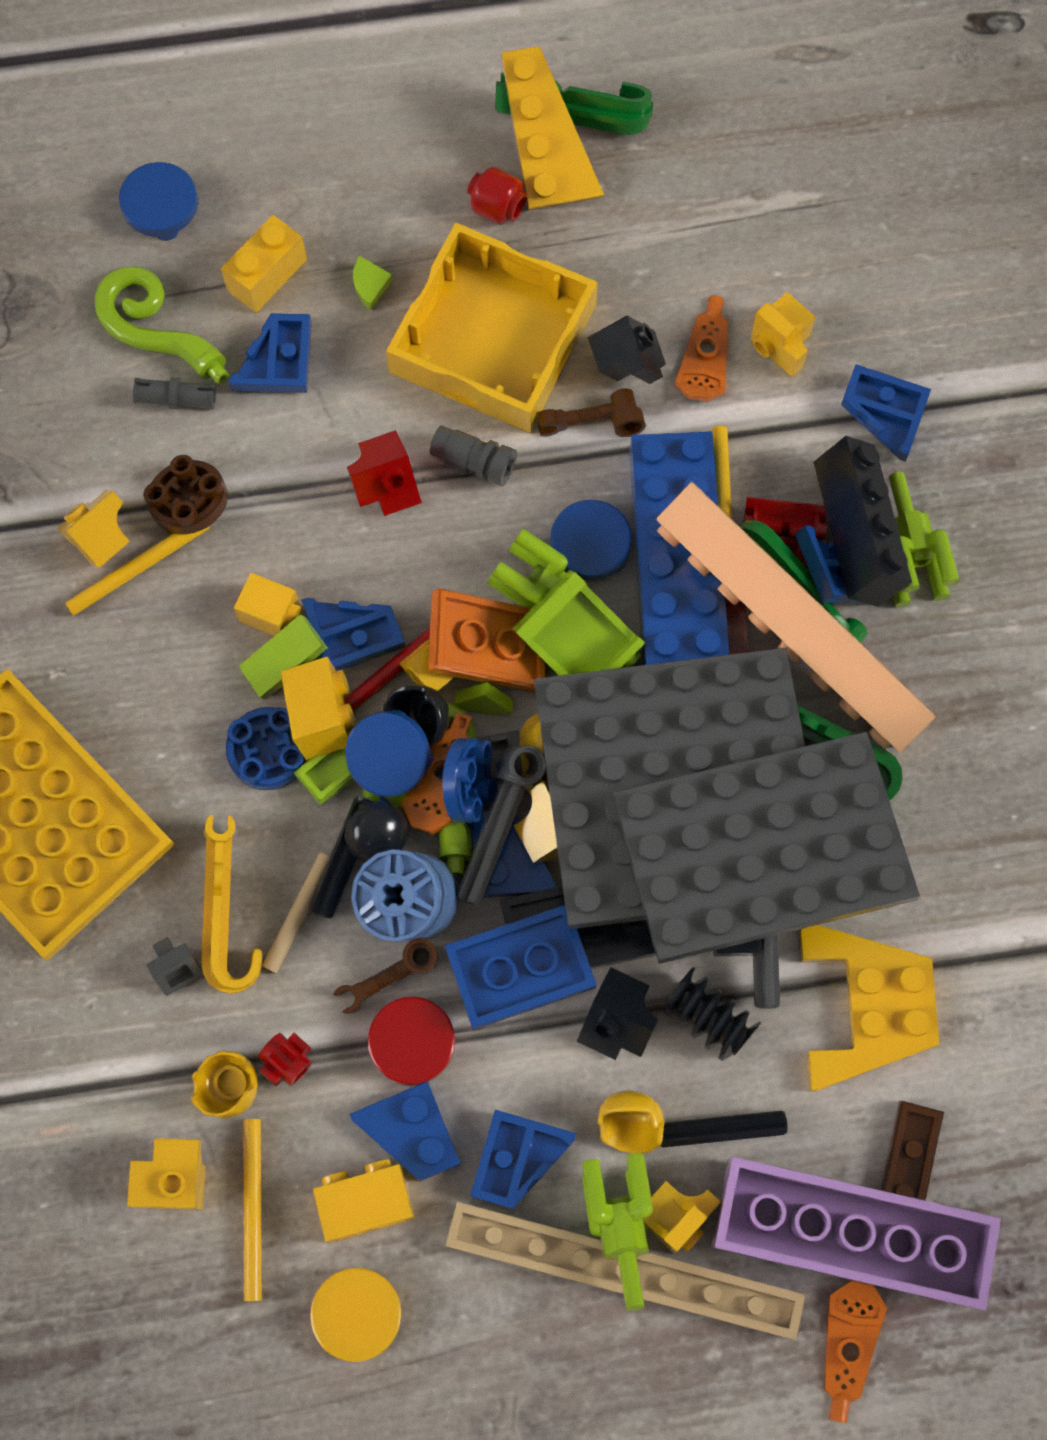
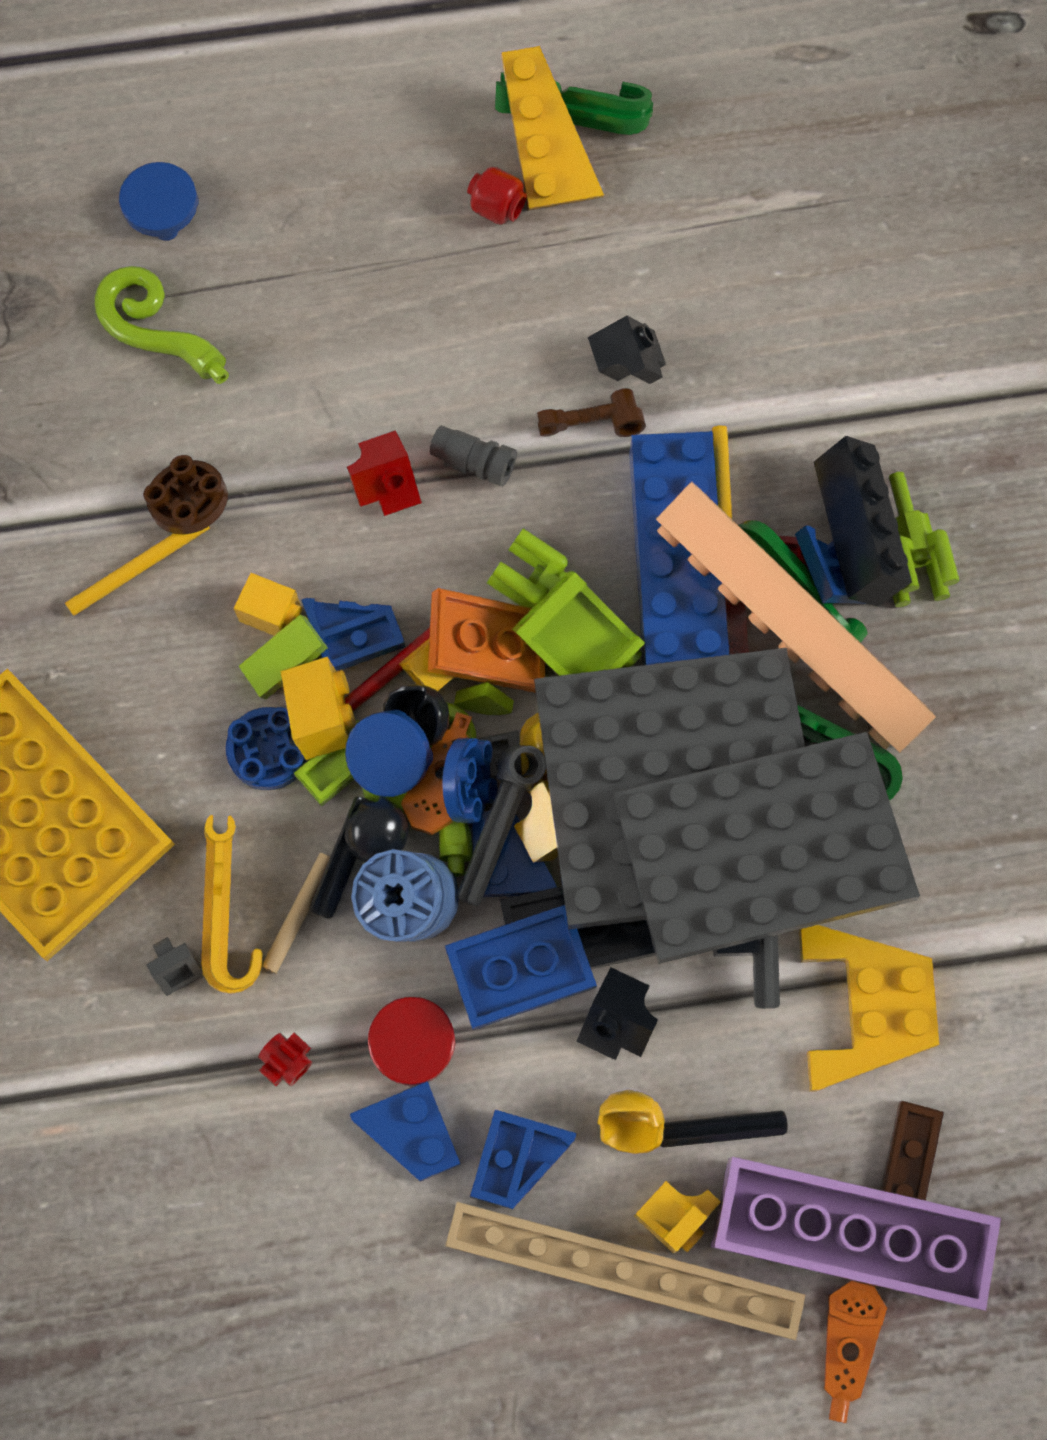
yellow brick [57,490,130,568] -> none
yellow brick [127,1138,206,1211] -> none
dark grey pin [133,377,216,410] -> none
yellow hair [190,1050,258,1119] -> none
yellow brick [220,215,307,313] -> none
blue wing [229,313,312,393] -> none
yellow bar [243,1119,262,1302] -> none
yellow tile [310,1268,402,1362] -> none
yellow brick [312,1159,415,1243] -> none
reddish brown brick [333,938,439,1014] -> none
lime tile [353,256,393,310] -> none
yellow tile [386,222,598,434] -> none
blue tile [550,500,632,580] -> none
lime plant [582,1153,653,1311] -> none
black piece [664,967,762,1061] -> none
orange piece [675,295,728,402] -> none
red hinge [743,497,827,541] -> none
yellow brick [750,292,816,378] -> none
blue wing [841,364,931,462] -> none

